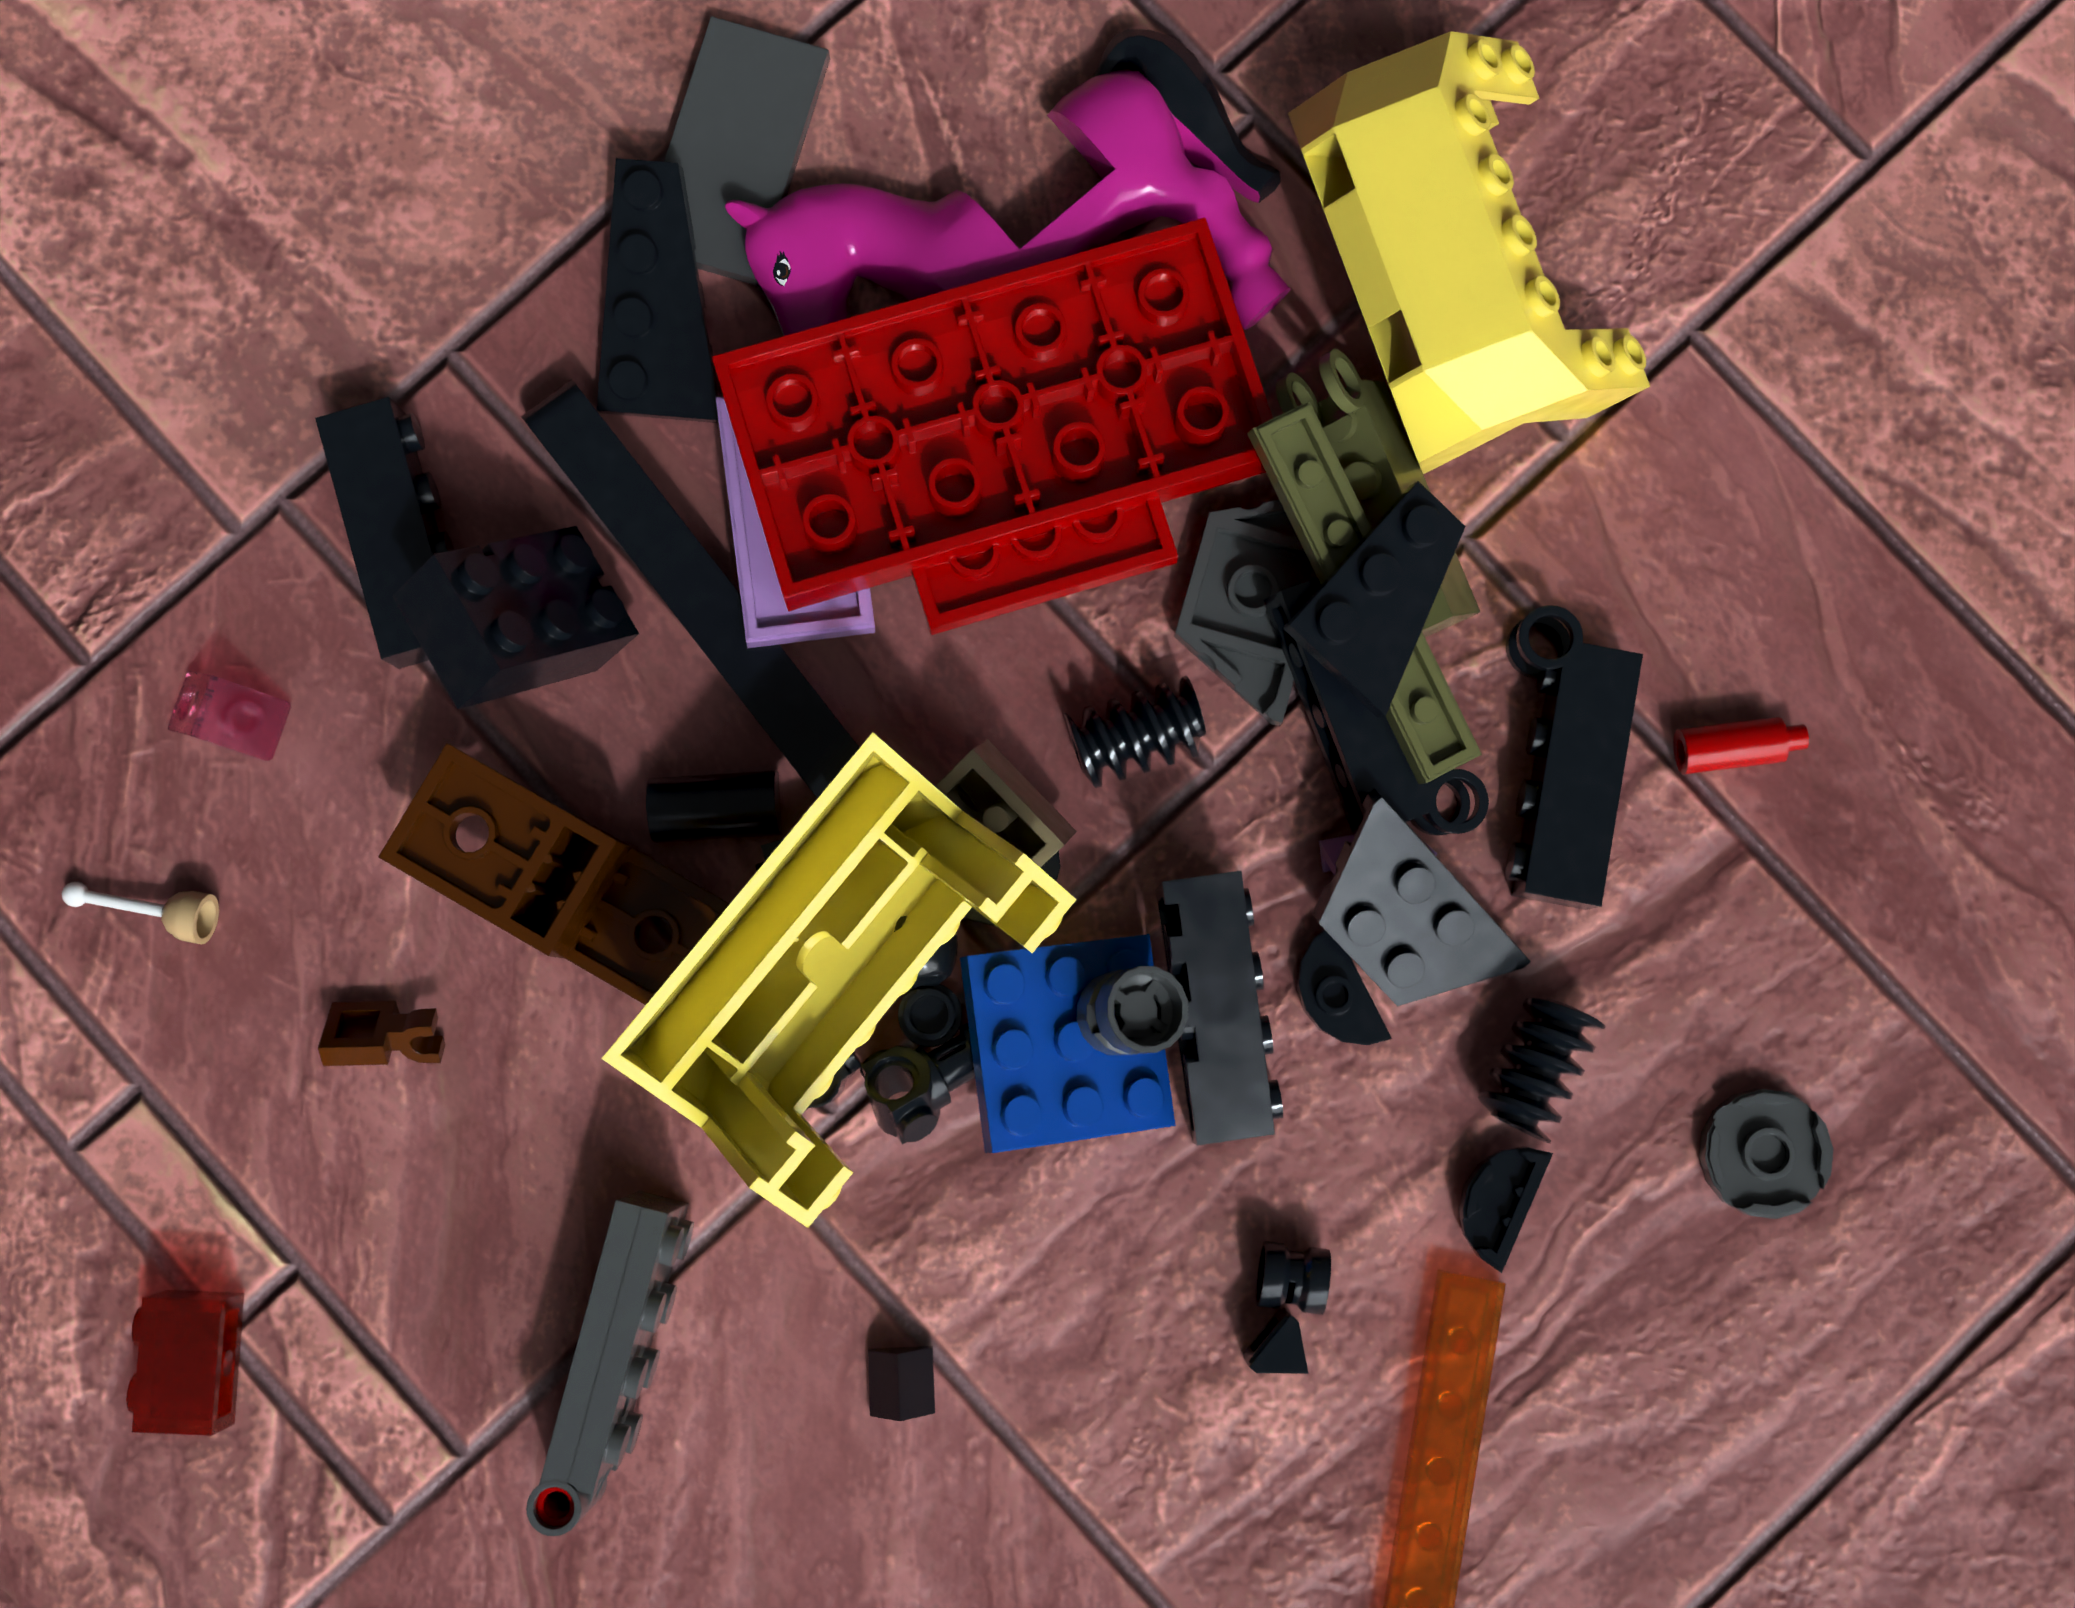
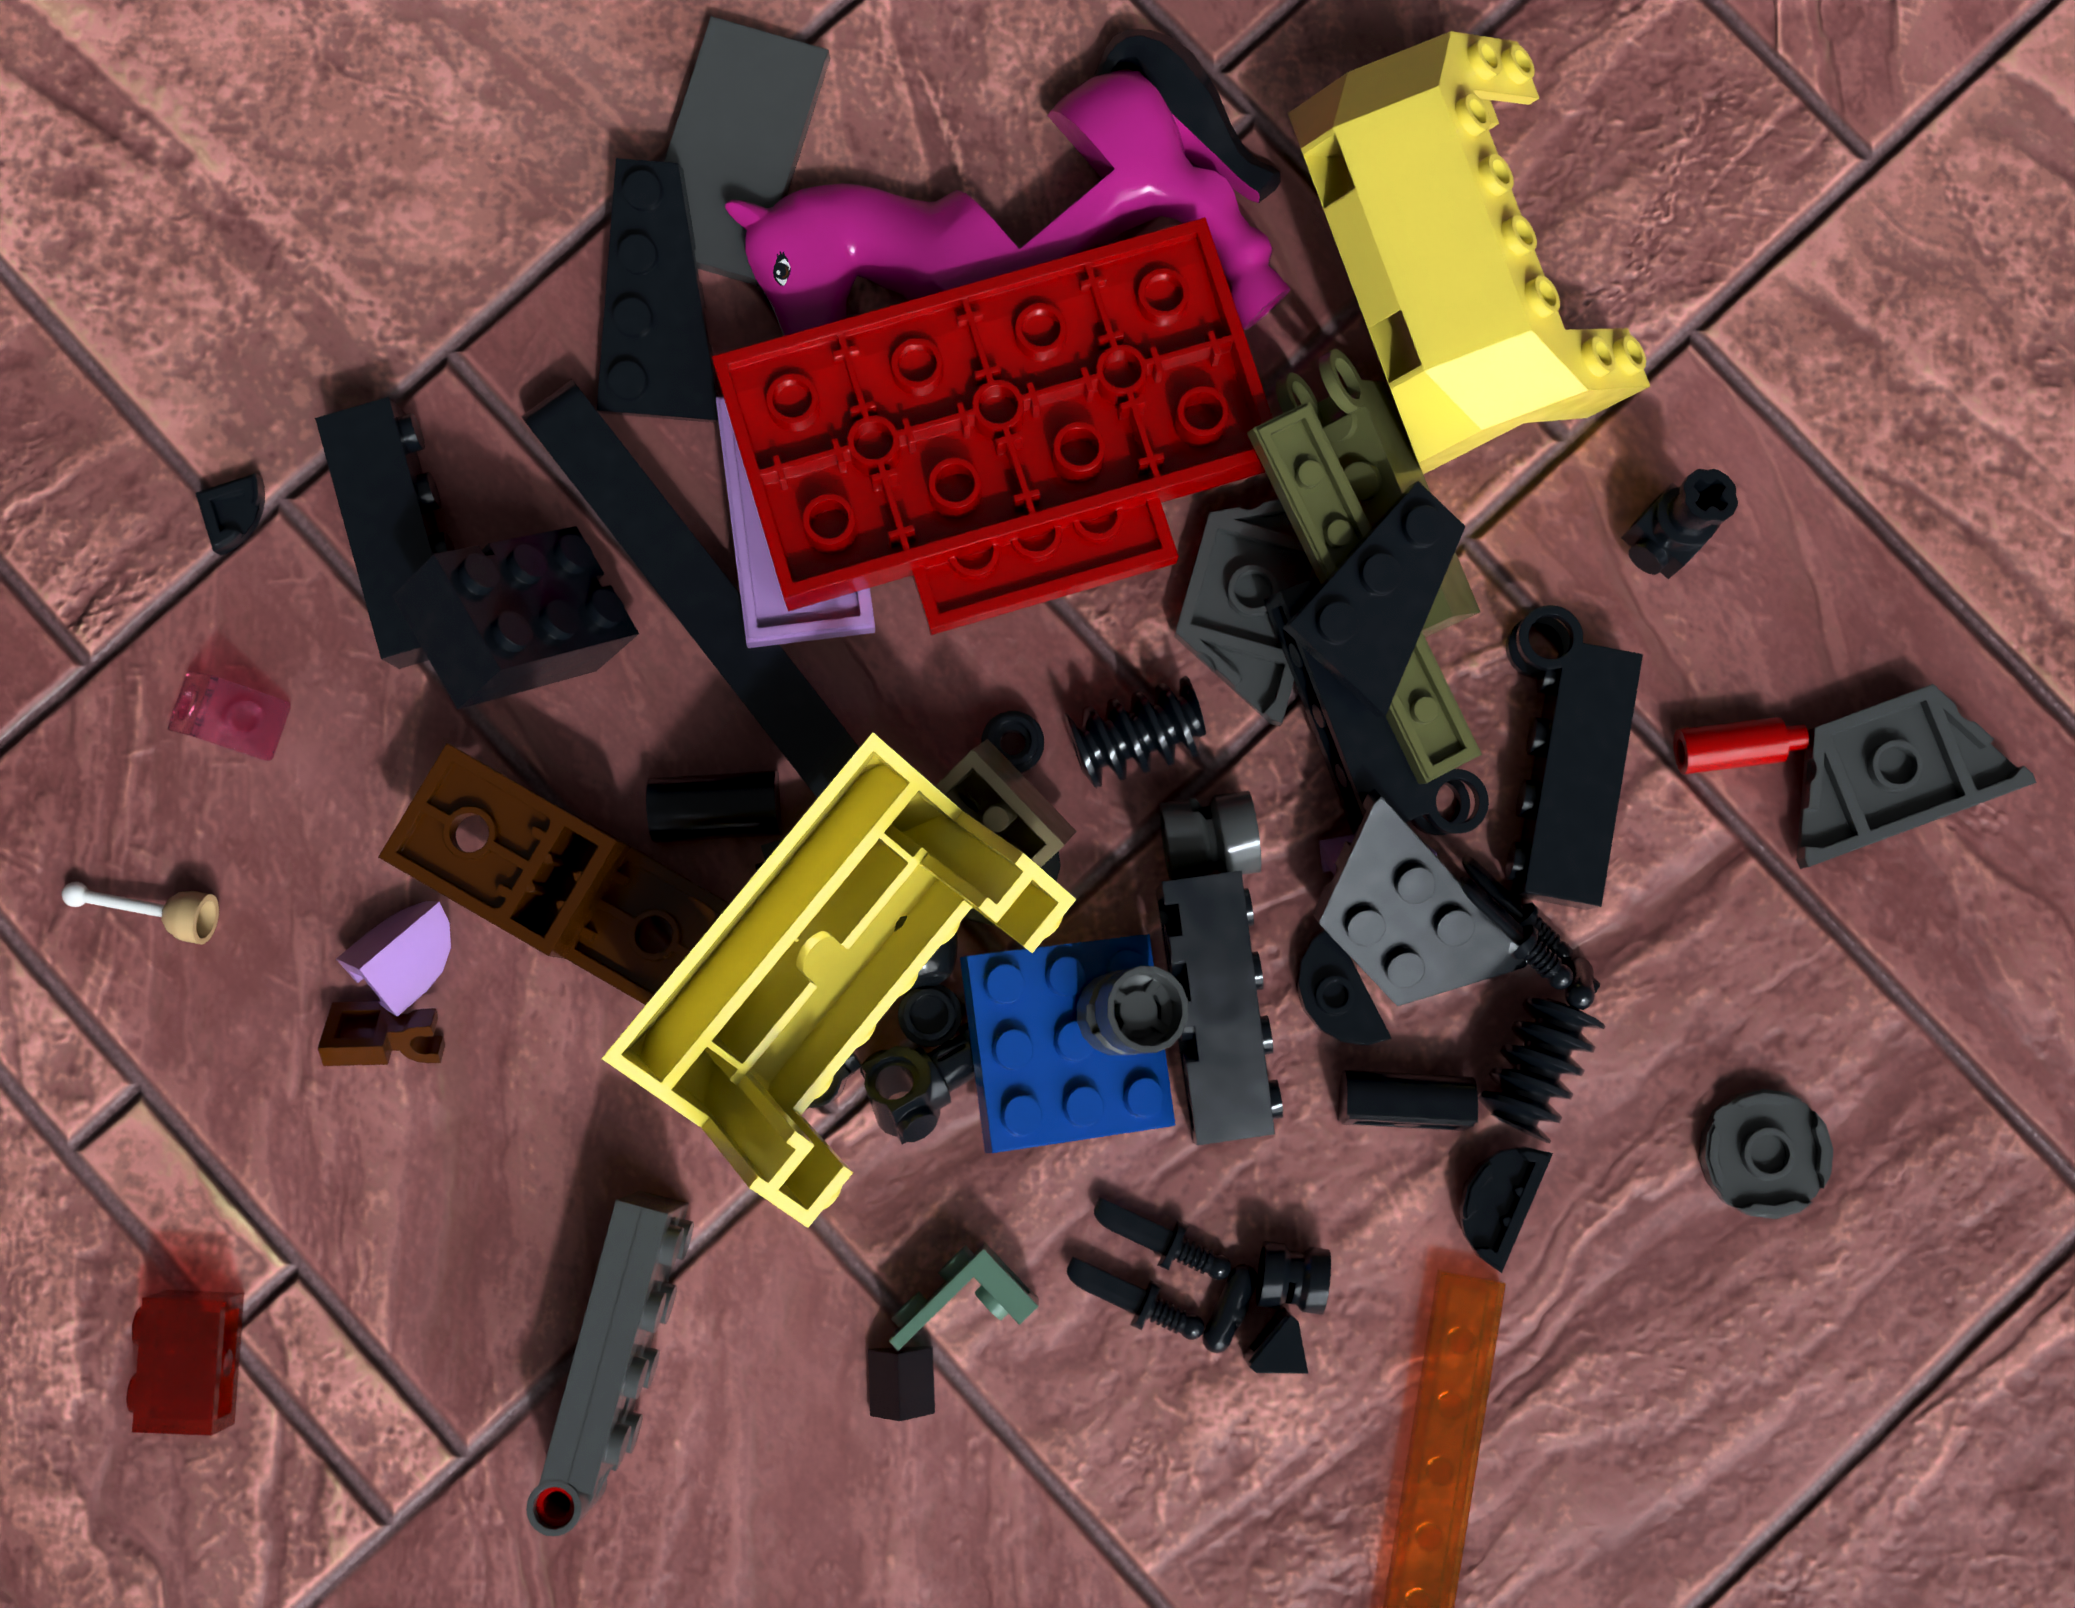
none -> black tile [195,473,265,556]
none -> lavender brick [336,901,451,1017]
none -> sand green bracket [889,1243,1039,1351]
none -> black plate [981,711,1044,774]
none -> black piece [1067,1197,1258,1353]
none -> dark grey wheel [1159,790,1262,881]
none -> black brick [1338,1070,1478,1131]
none -> black piece [1460,856,1600,1010]
none -> black connector [1621,469,1738,579]
none -> dark grey wing [1796,684,2037,869]

